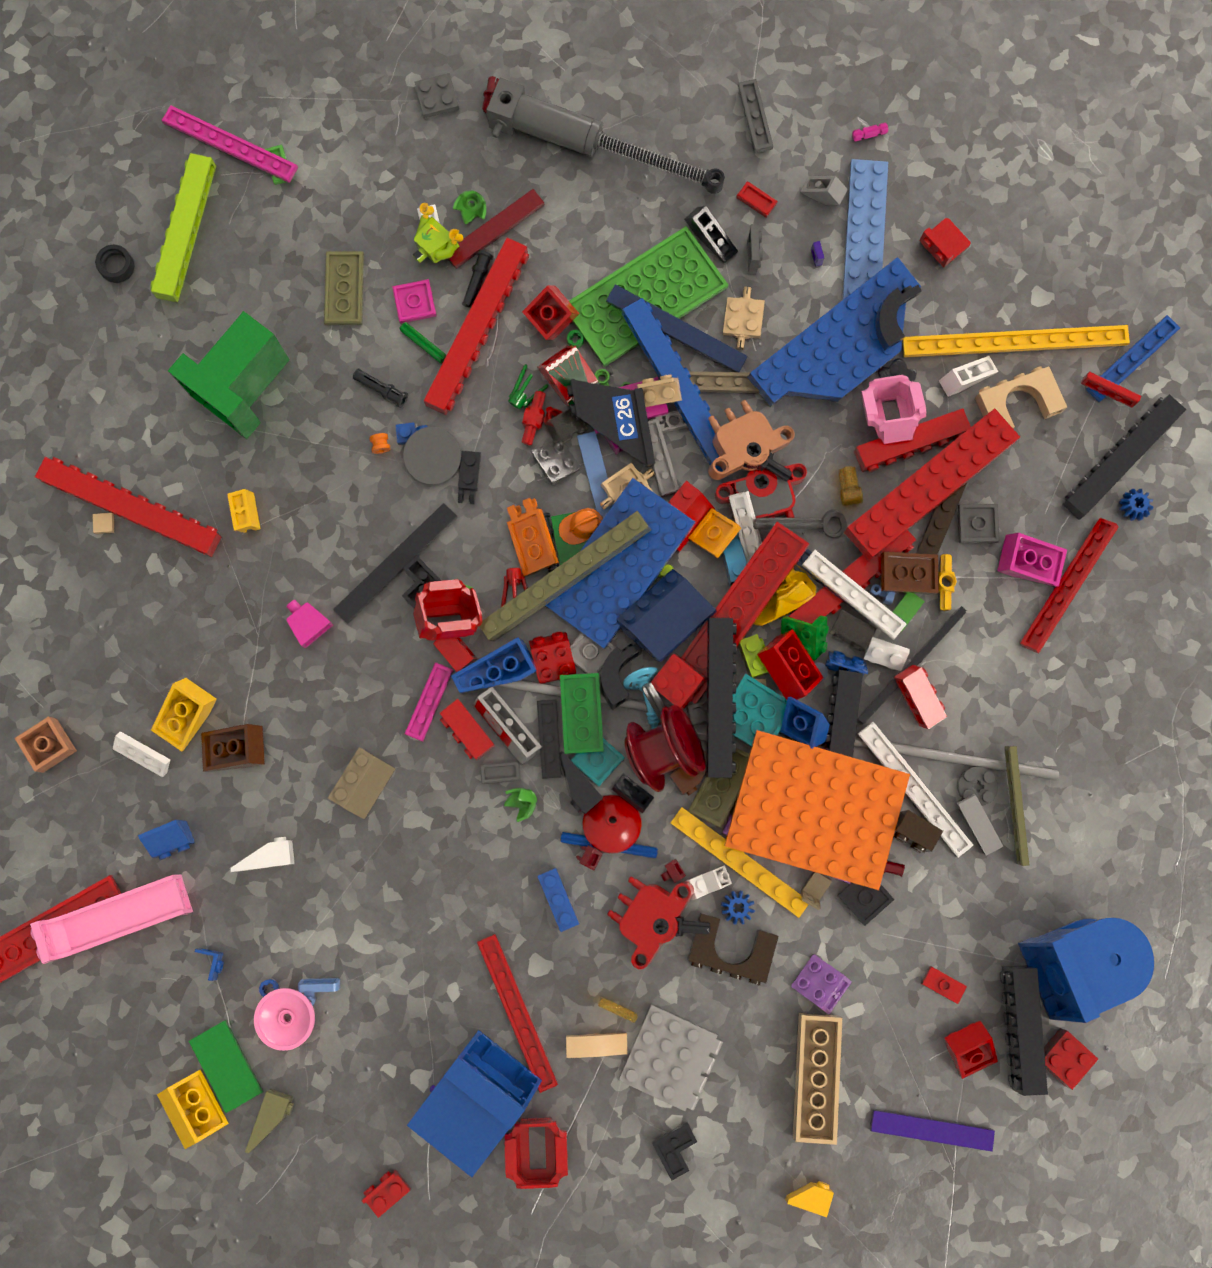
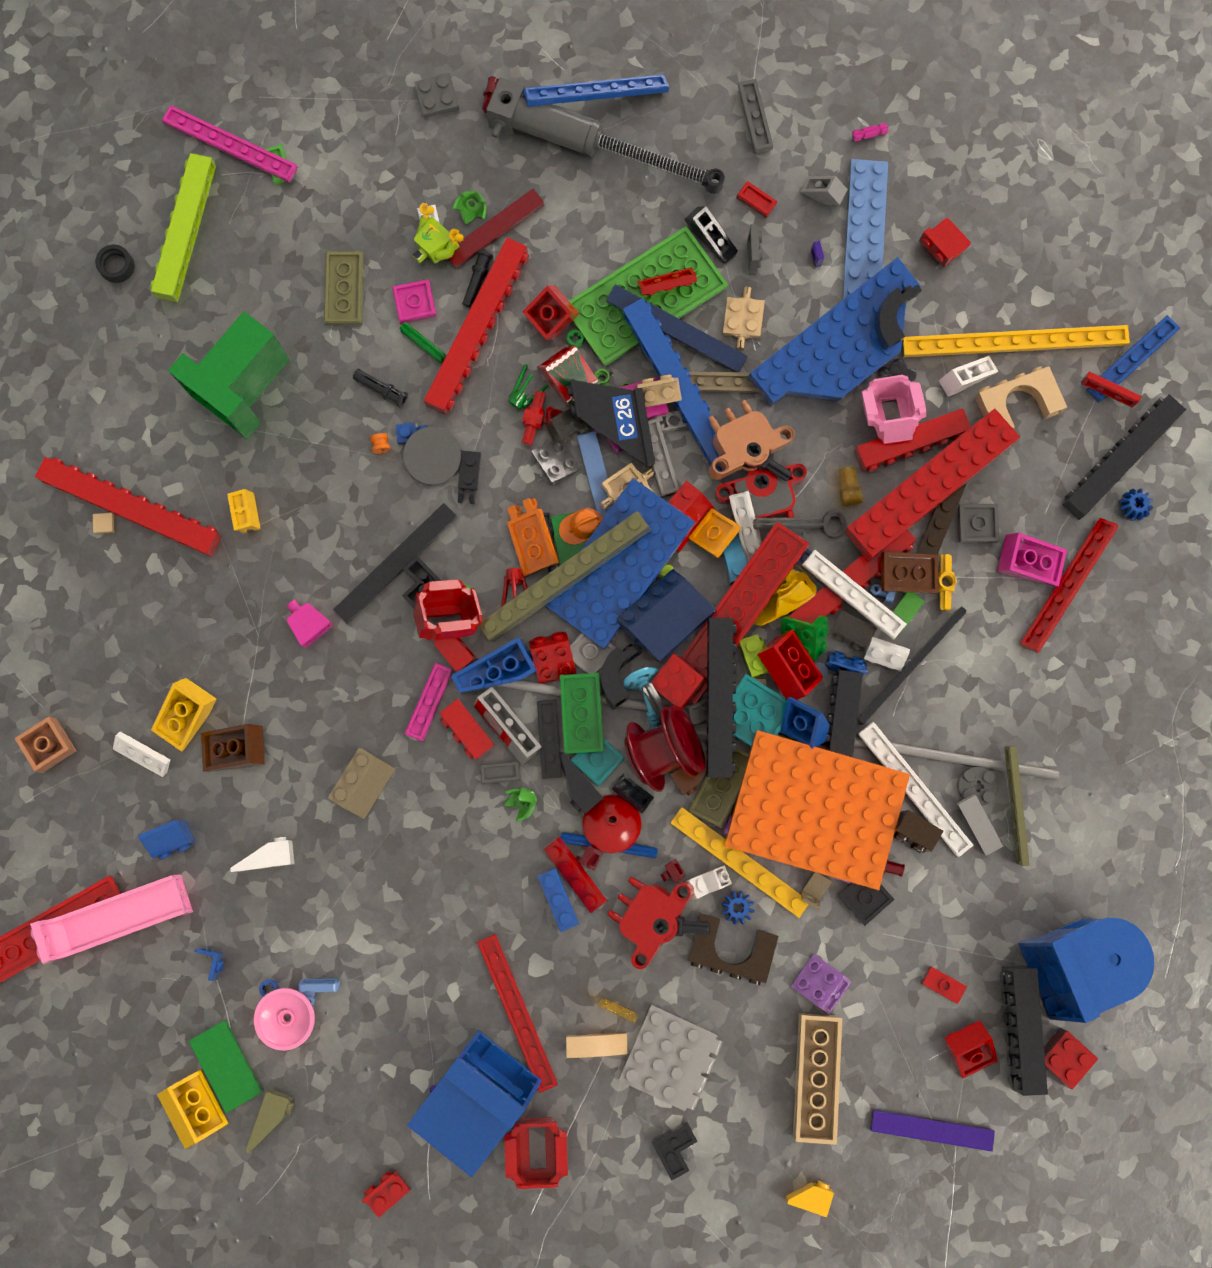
brick [894,665,947,729] -> none
none -> blue tile [523,74,669,107]
none -> red plate [543,837,607,913]
none -> red plate [637,267,697,295]

